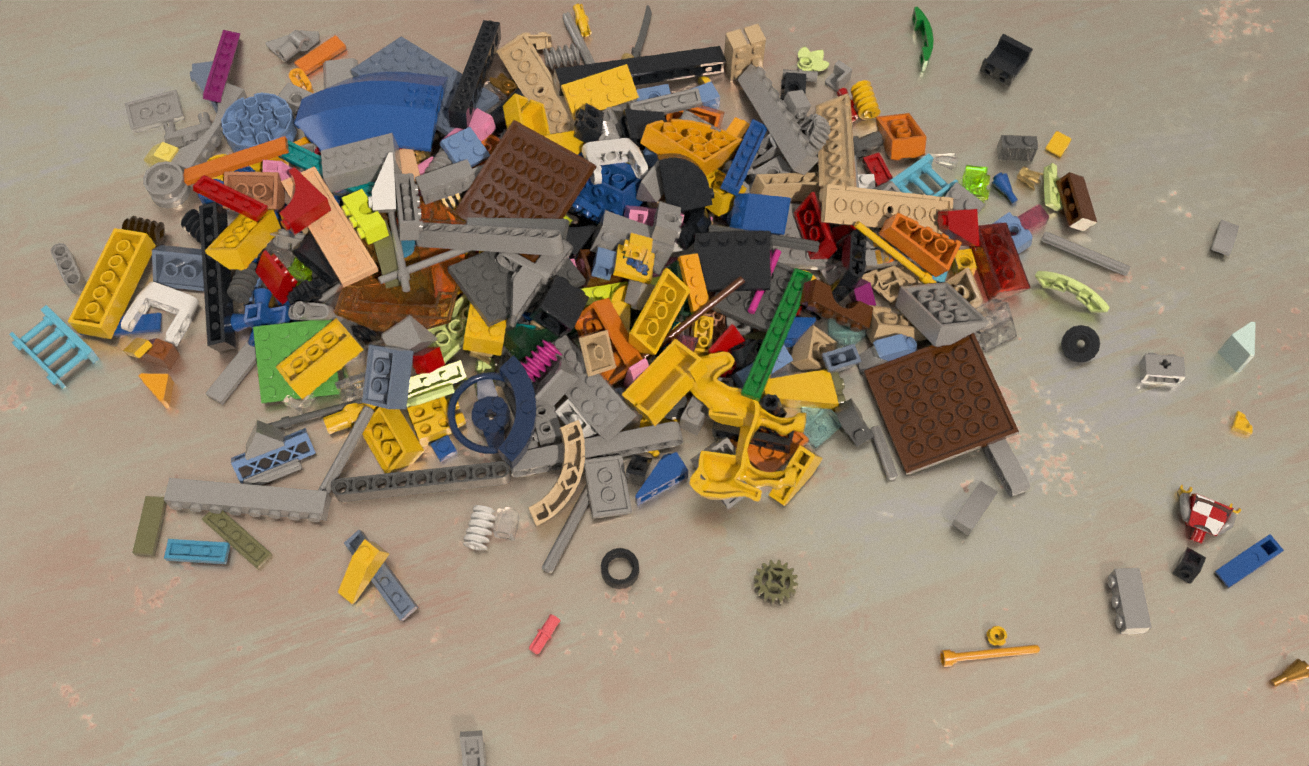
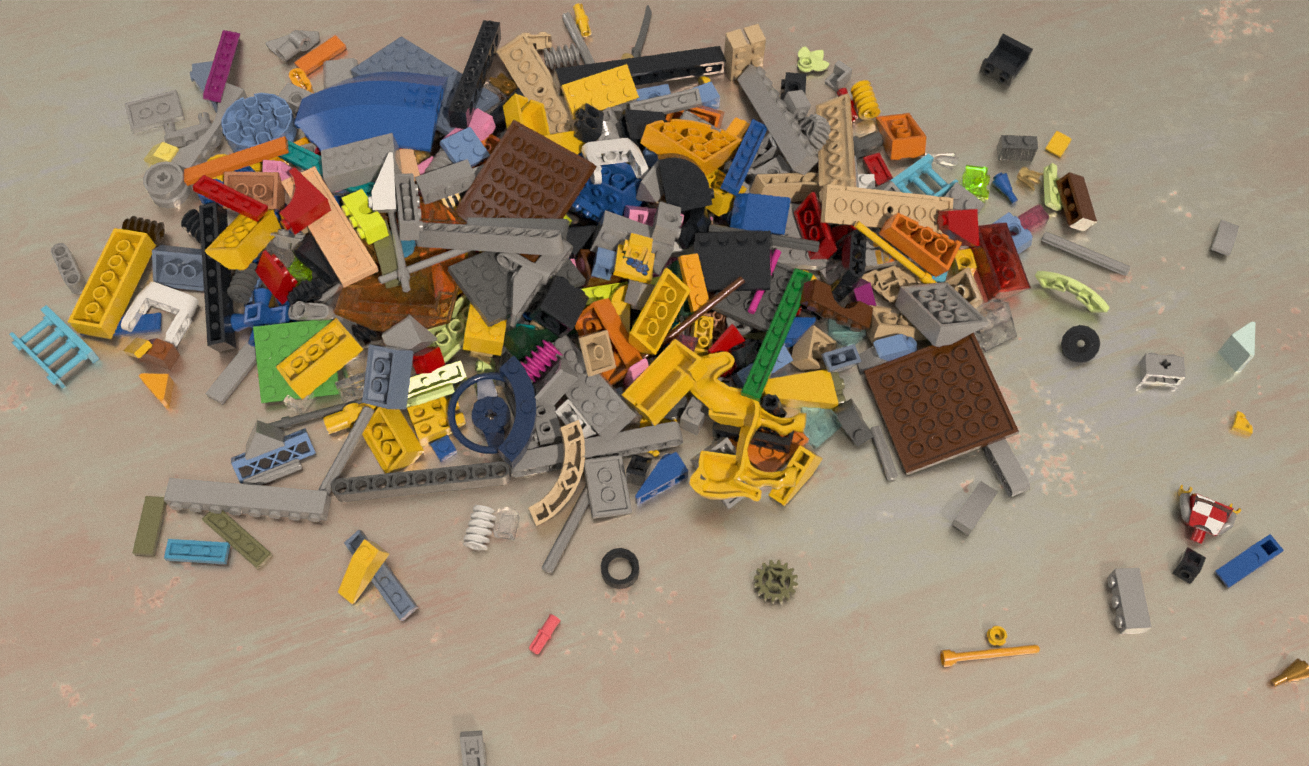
light grey pin [782,69,818,82] -> none
green slope [912,7,934,71] -> none

